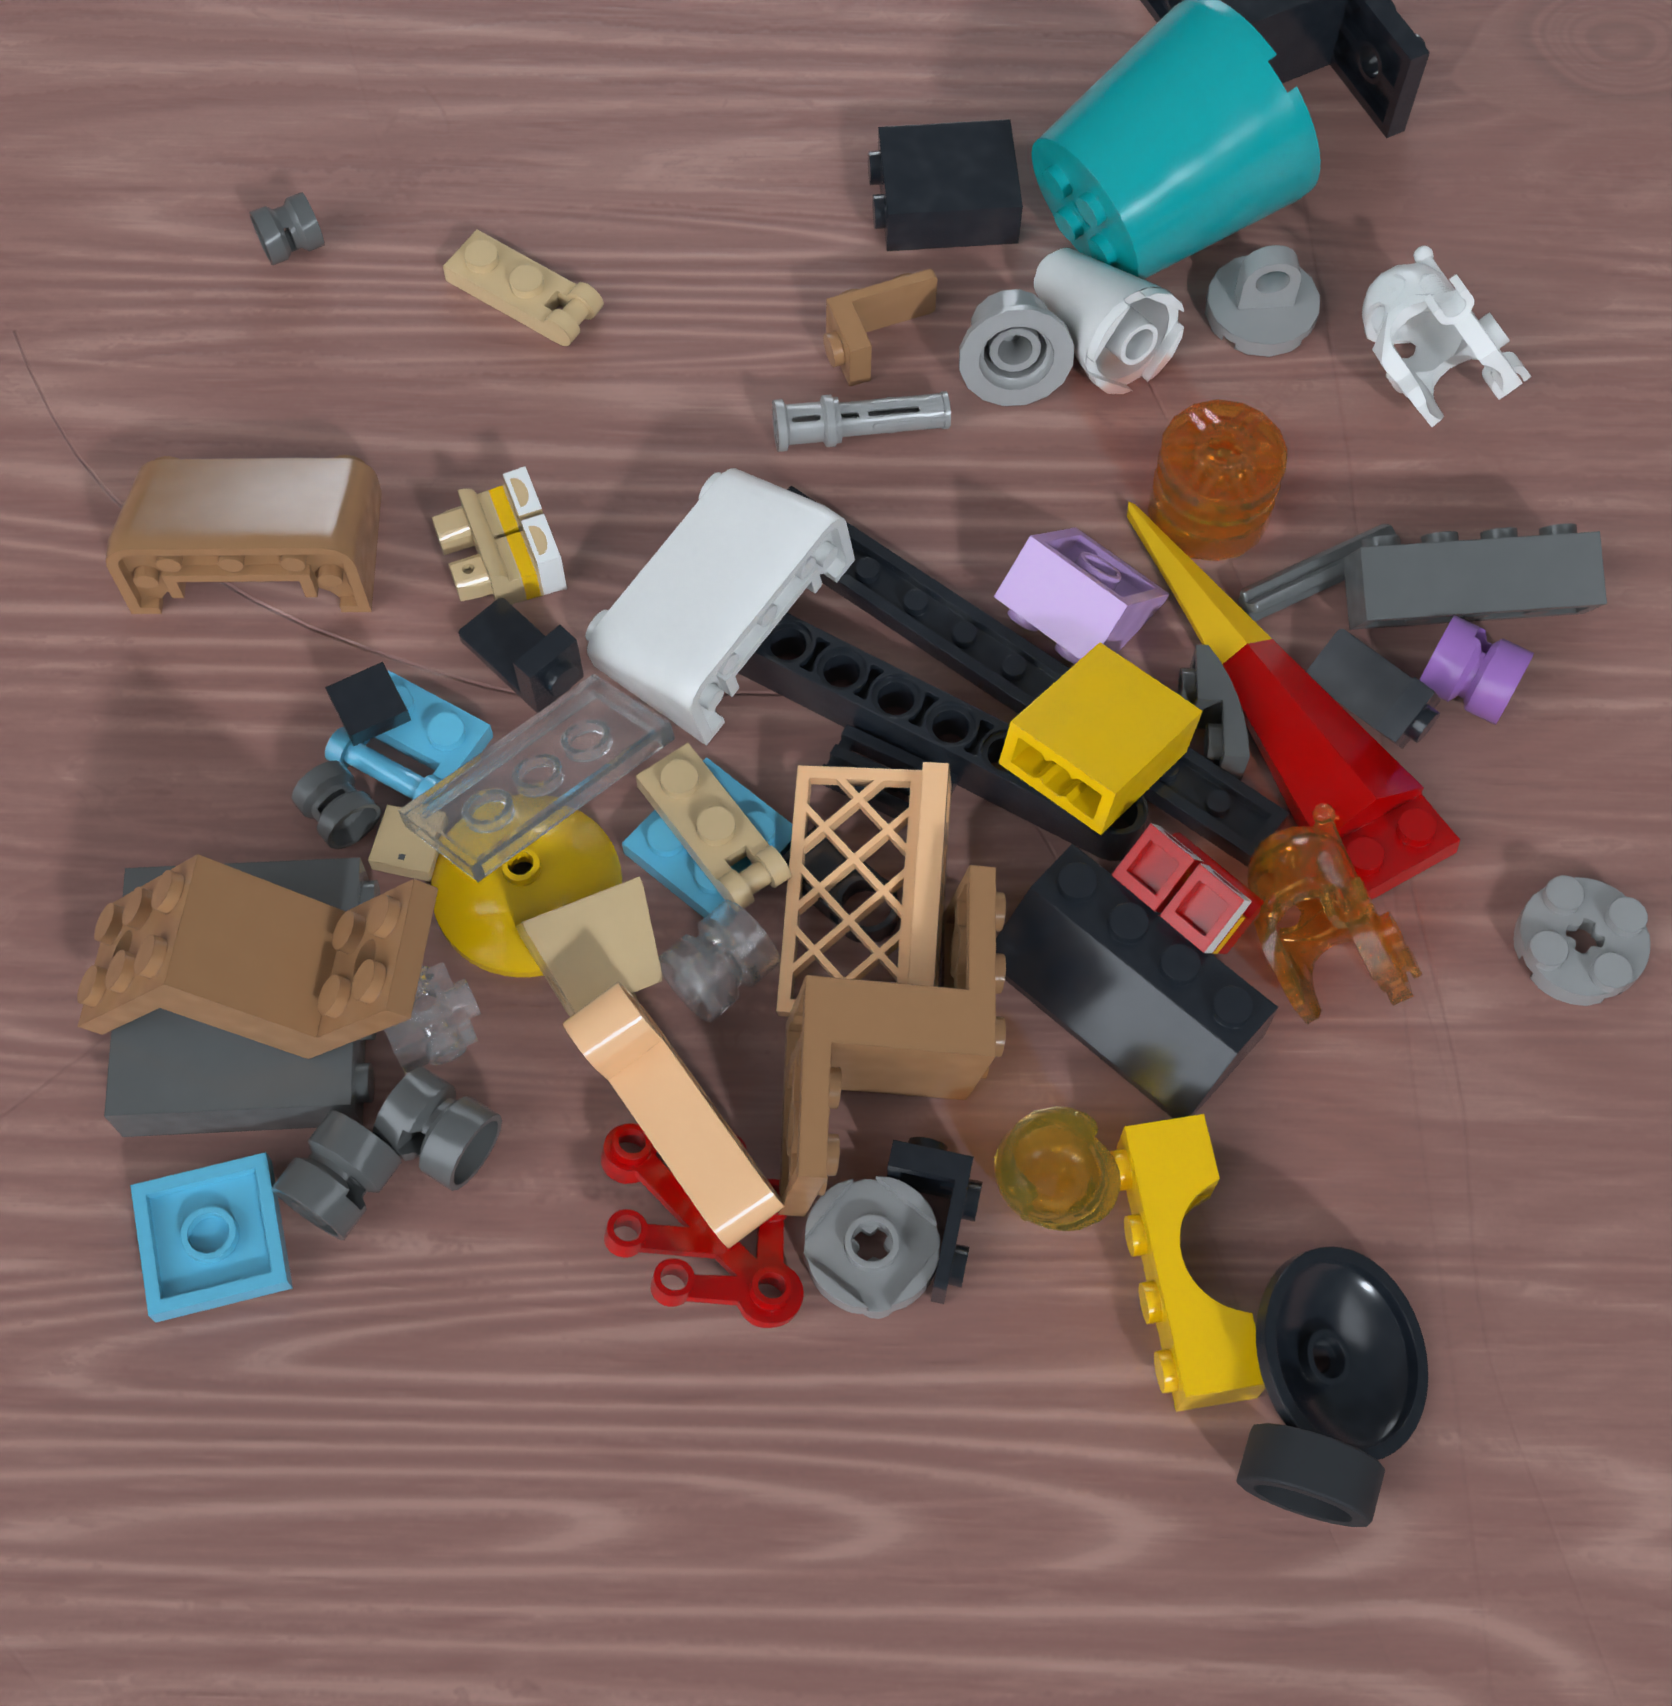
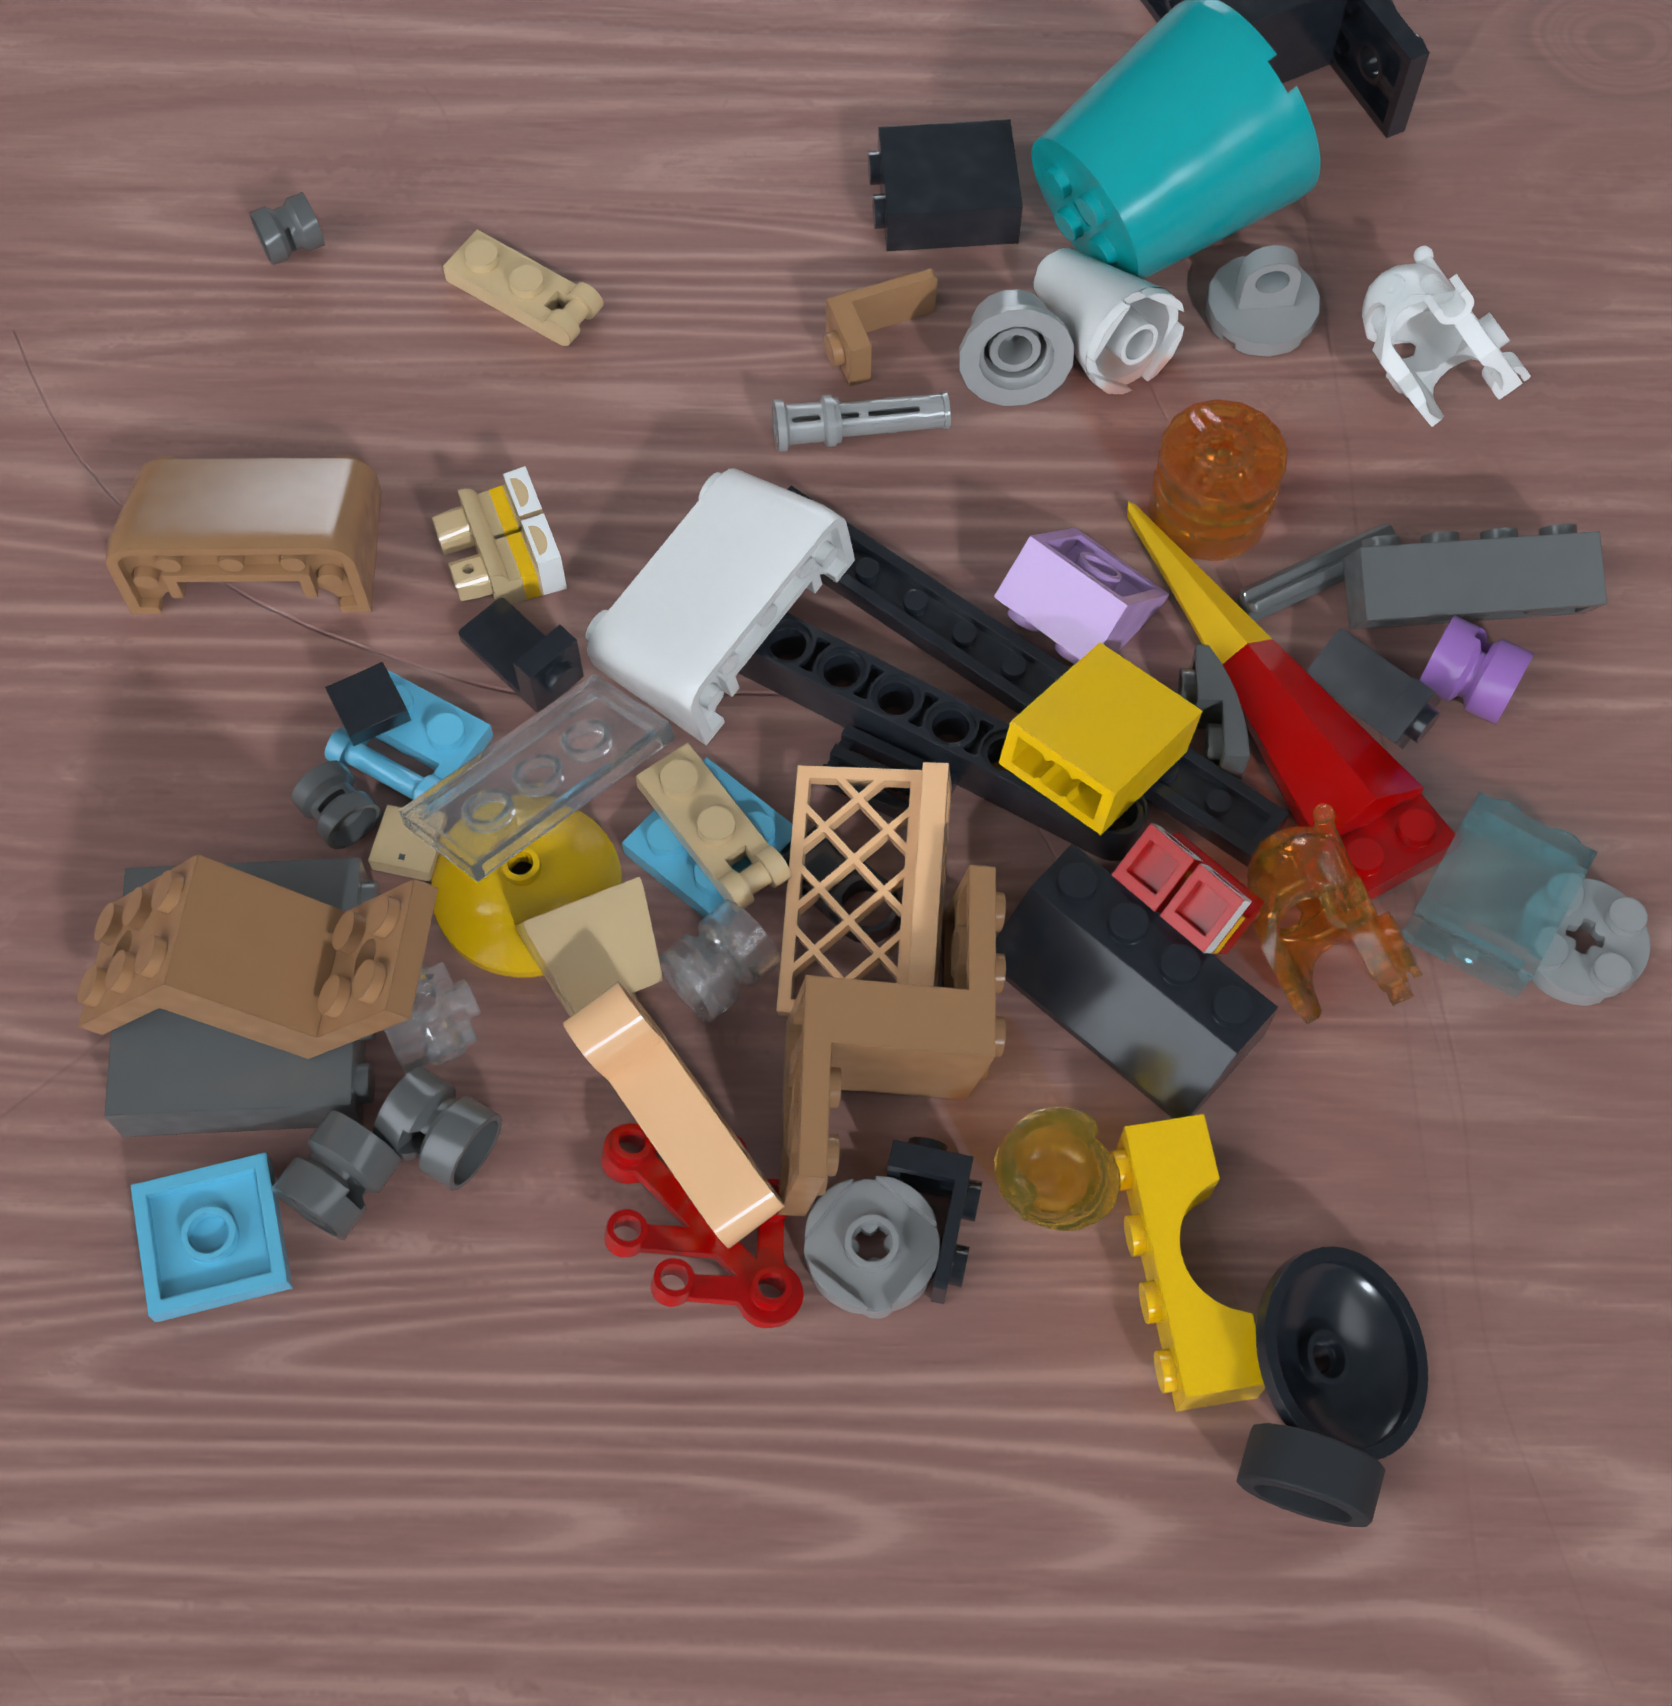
none -> clear light blue panel [1399,792,1597,999]

